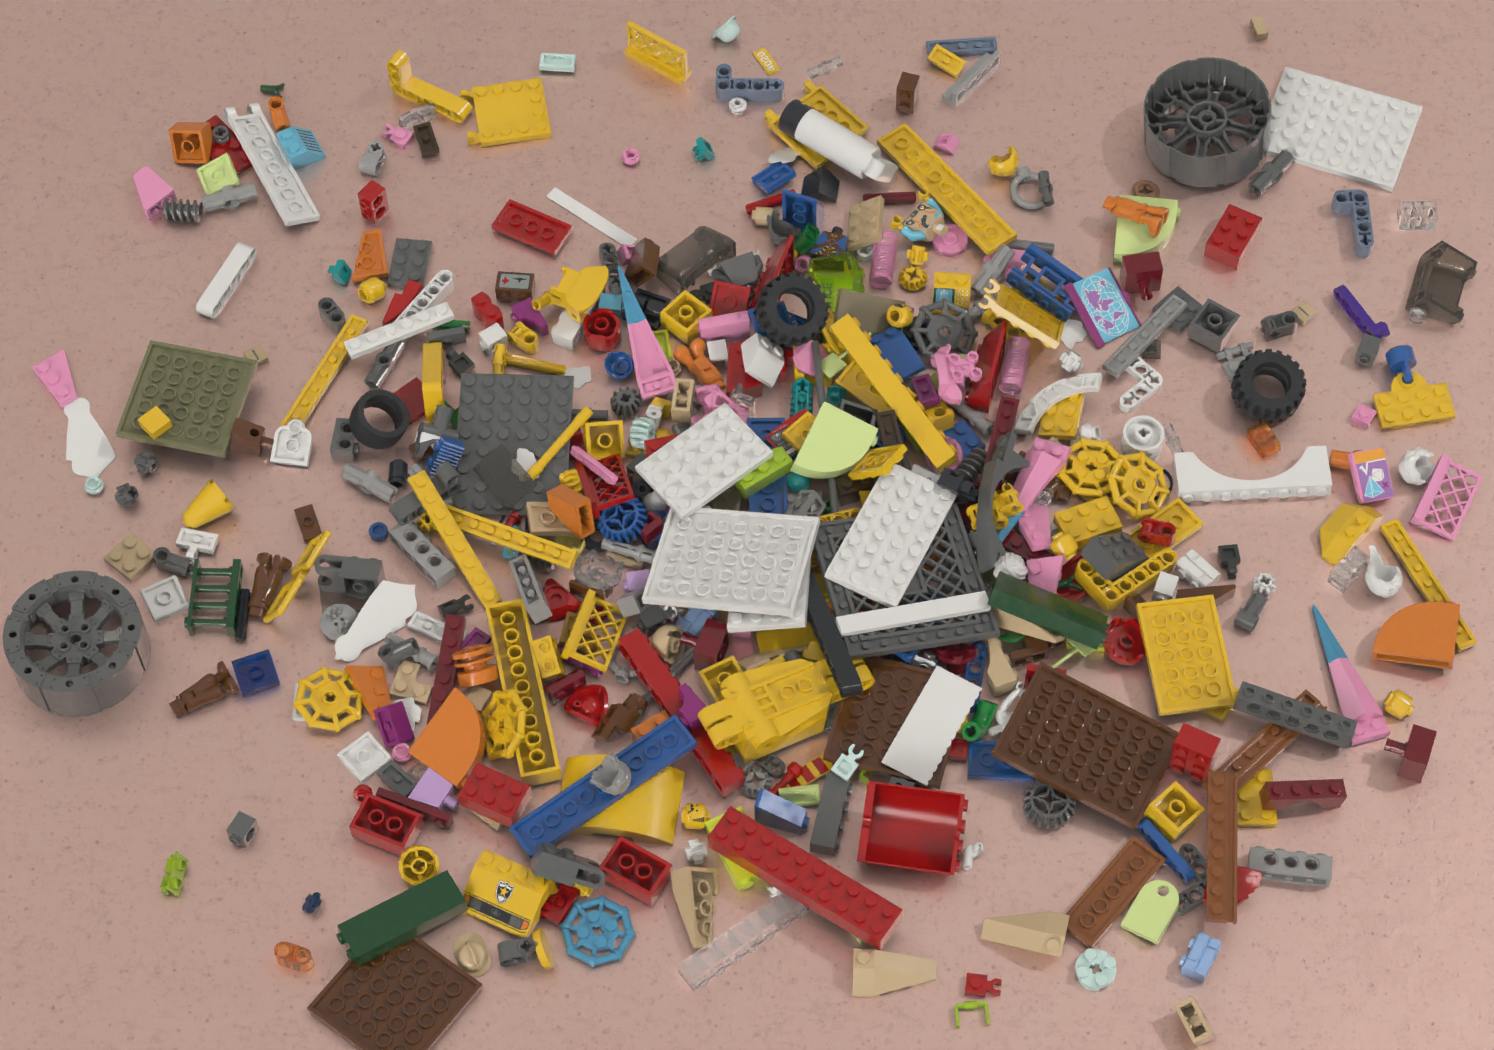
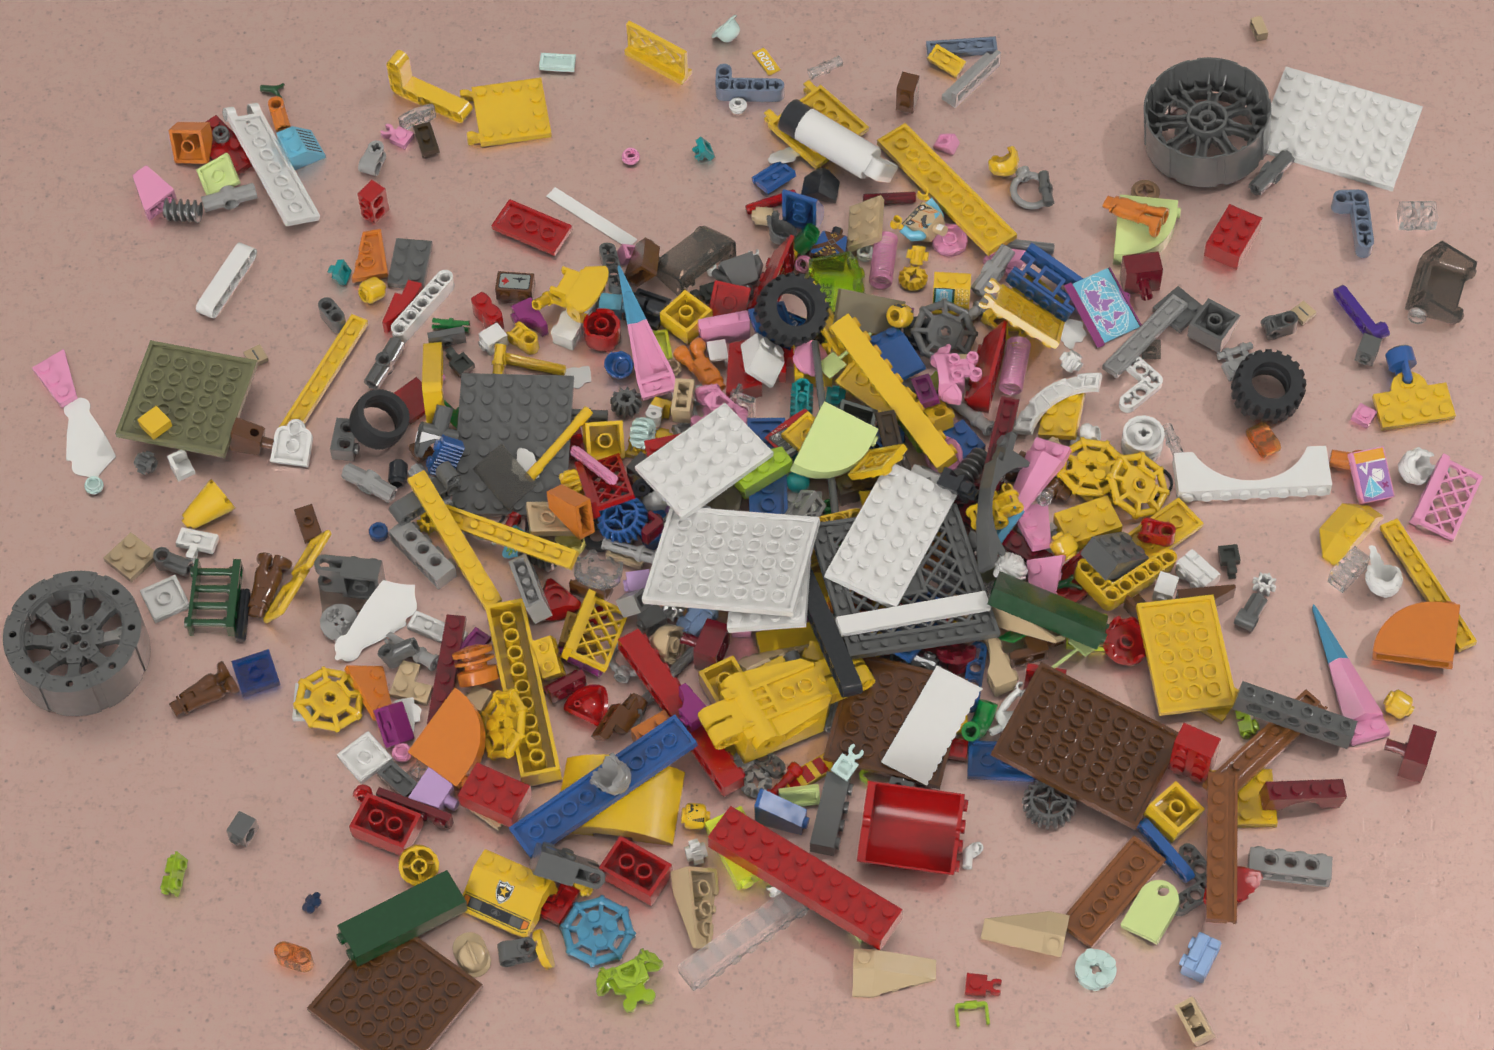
dark grey gear [114,483,139,508] -> none
white plate [344,301,454,360] -> none
pearl dark grey plate [437,594,474,617] -> none
none -> white panel [167,450,196,482]
none -> lime piece [596,948,664,1013]
none -> lime hinge [1235,710,1260,739]

